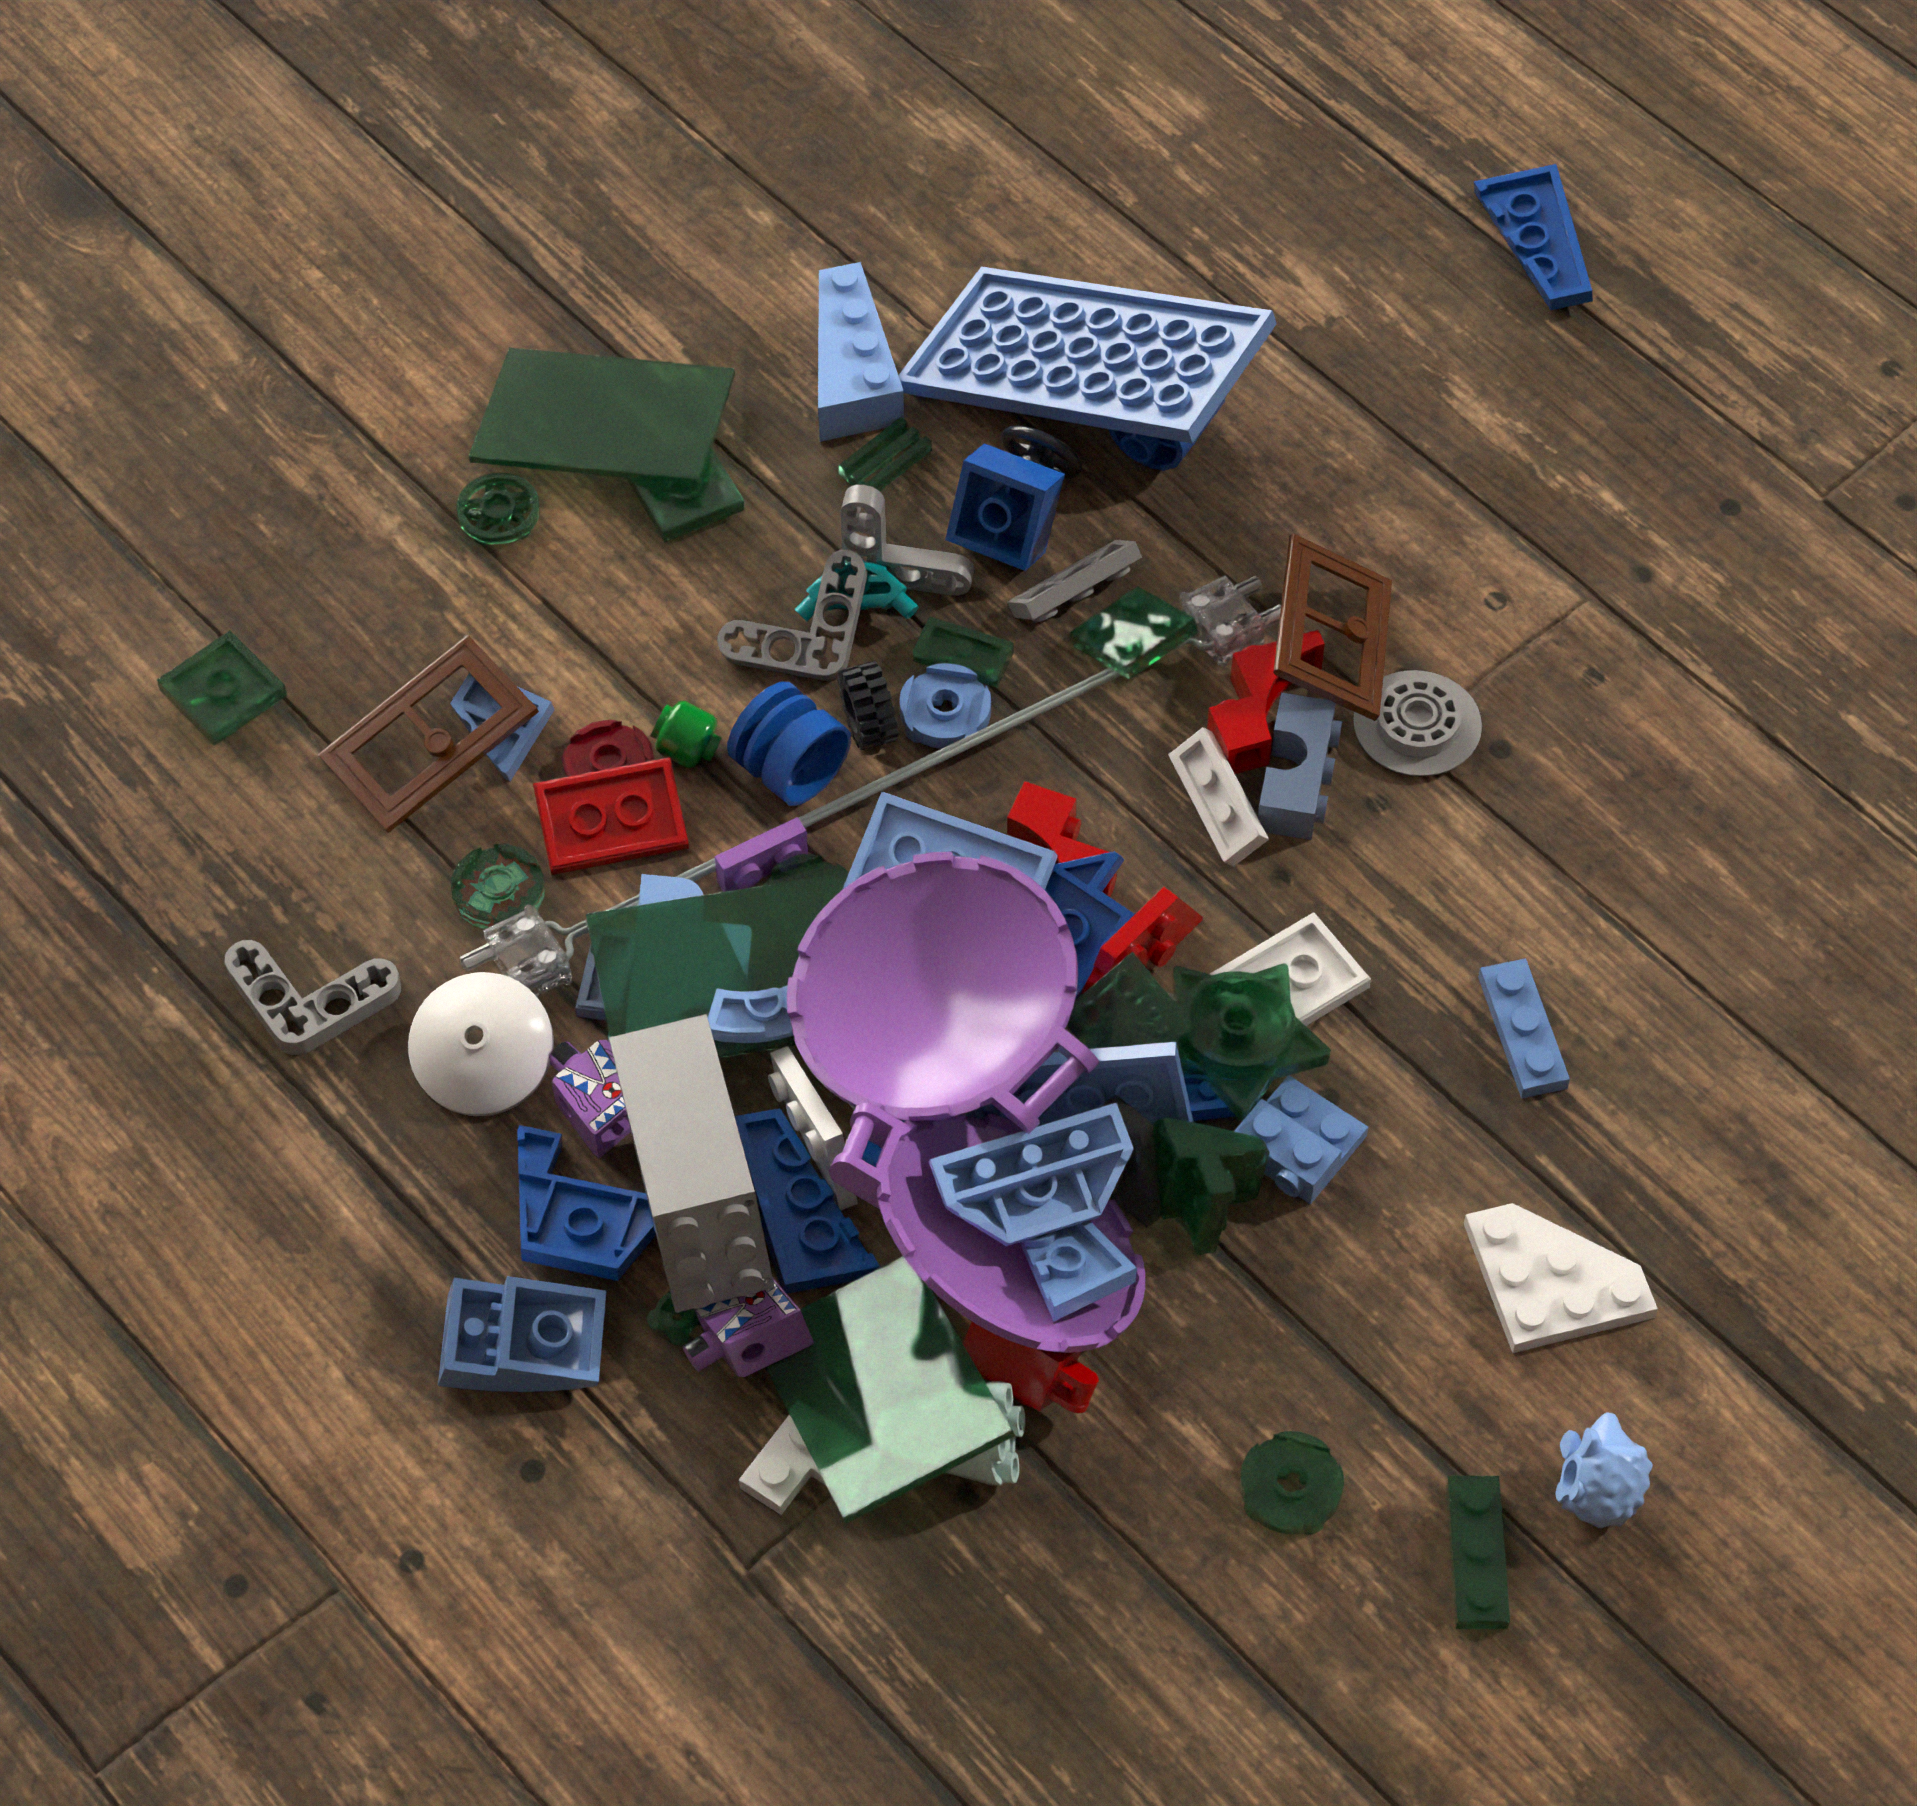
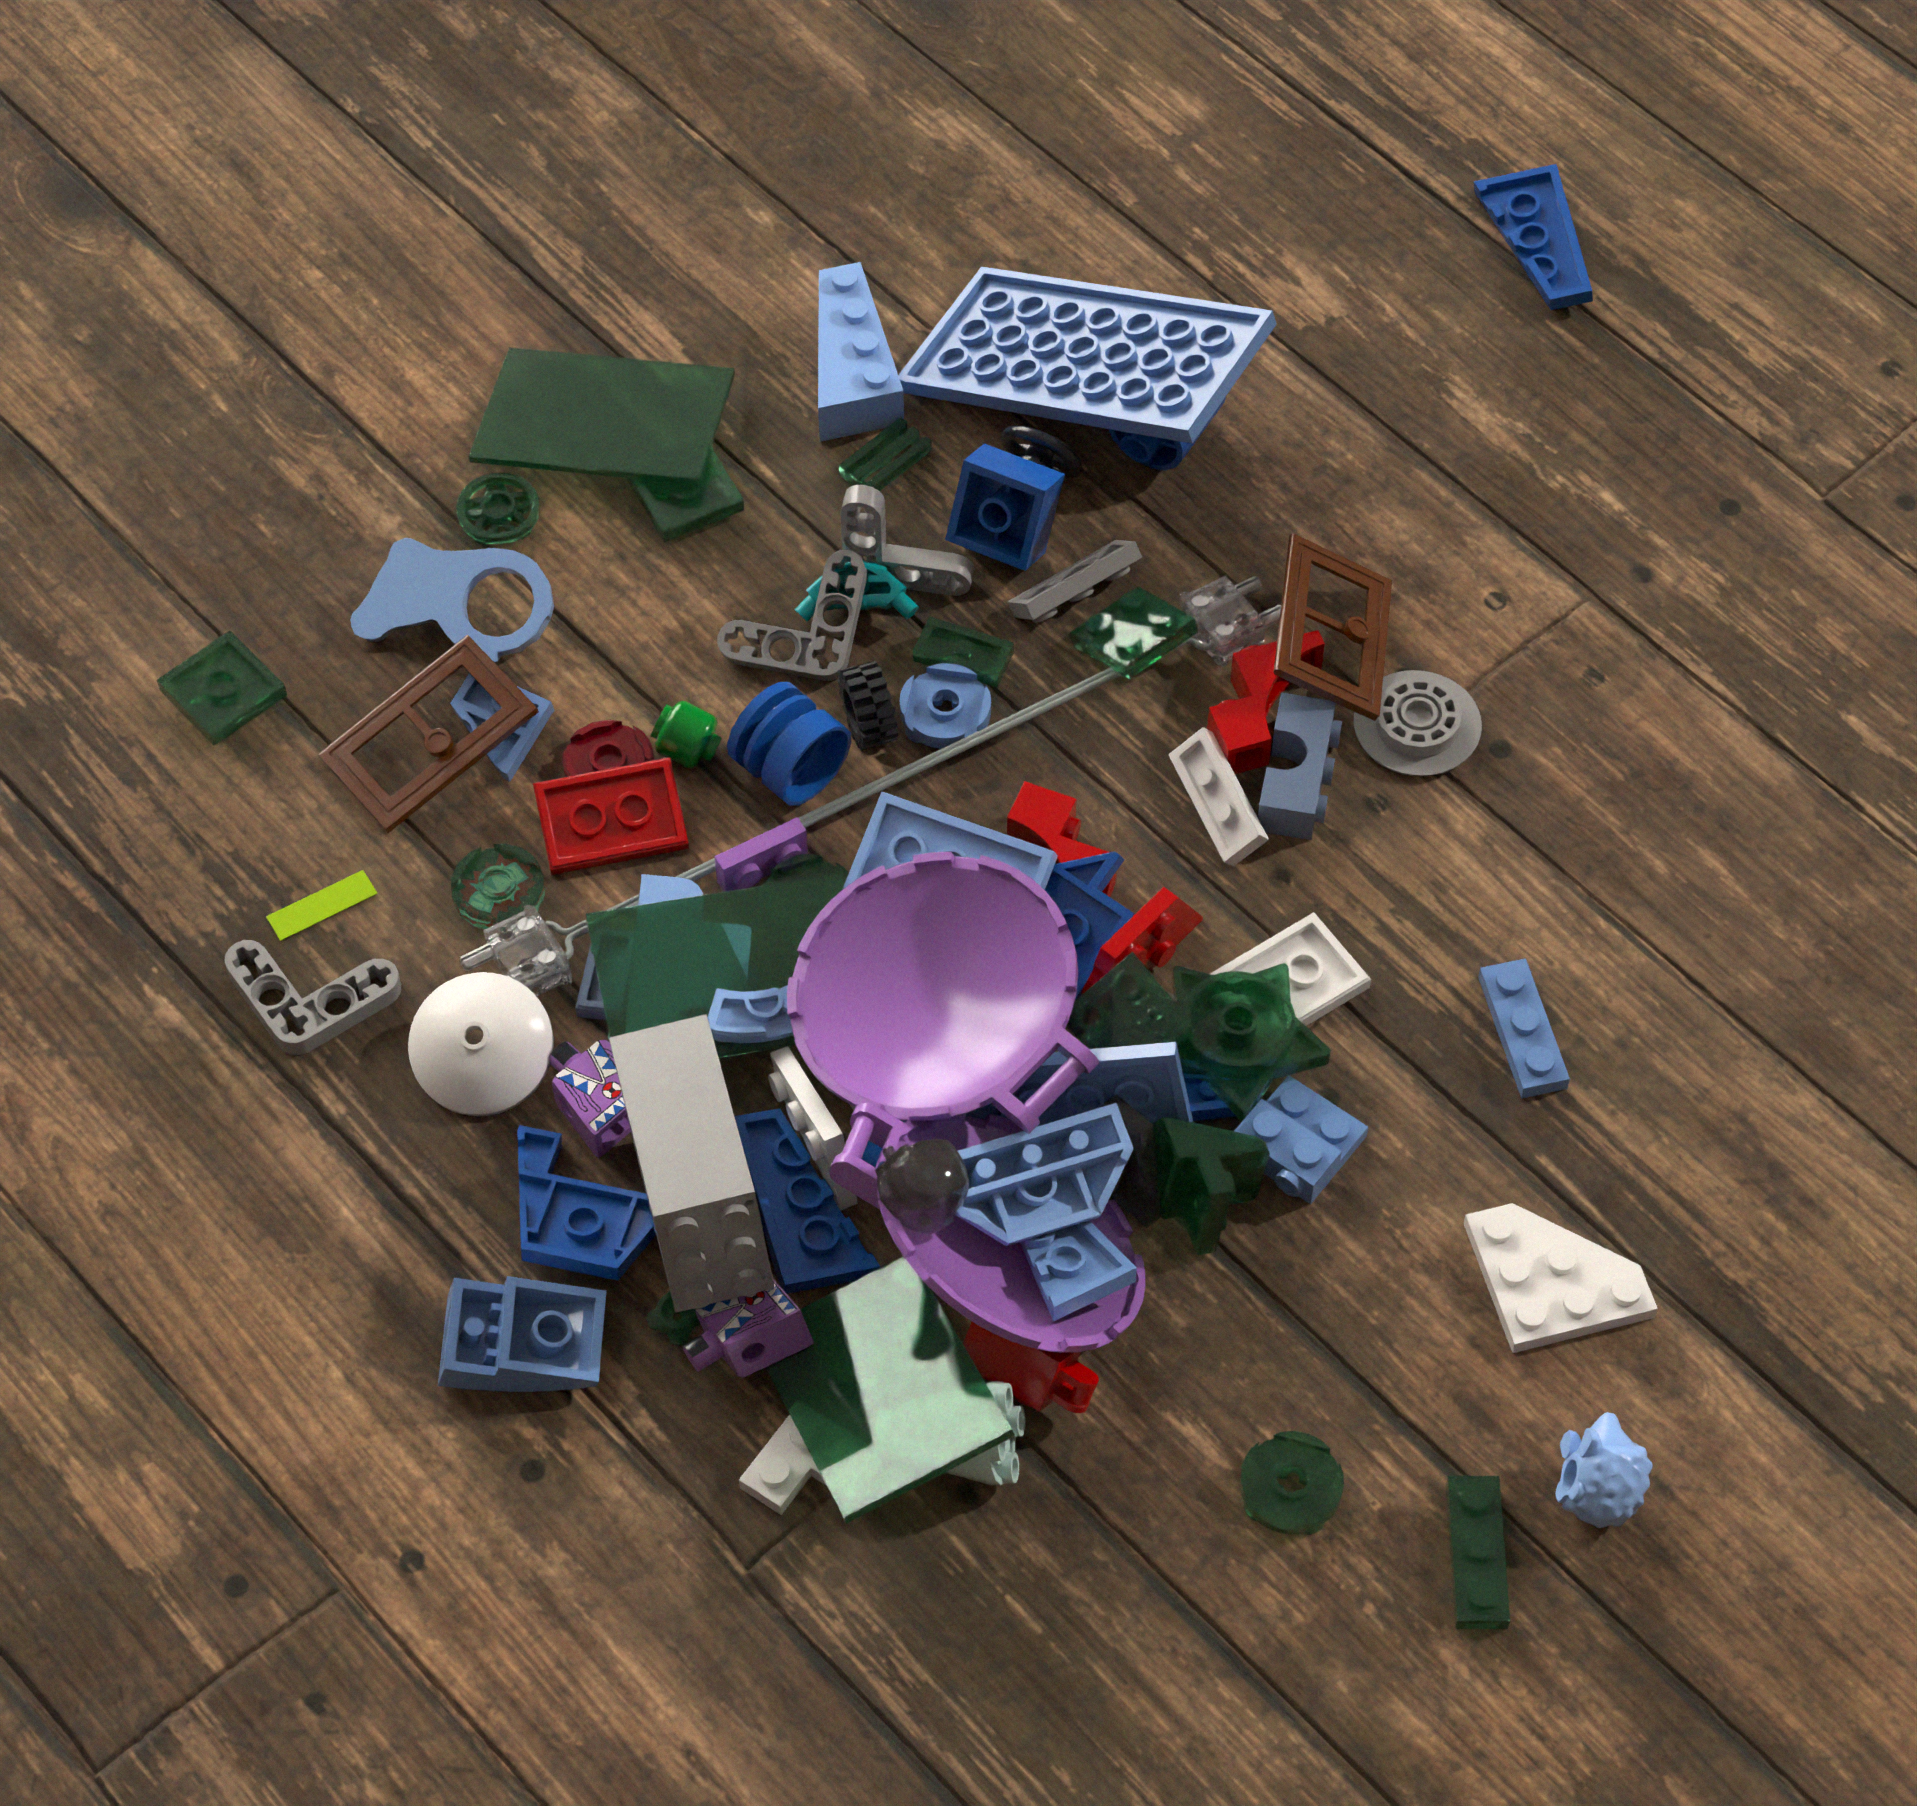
none -> lime sticker [266,870,378,941]
none -> light blue animal [350,538,554,662]
none -> clear smoke helmet [875,1139,969,1234]

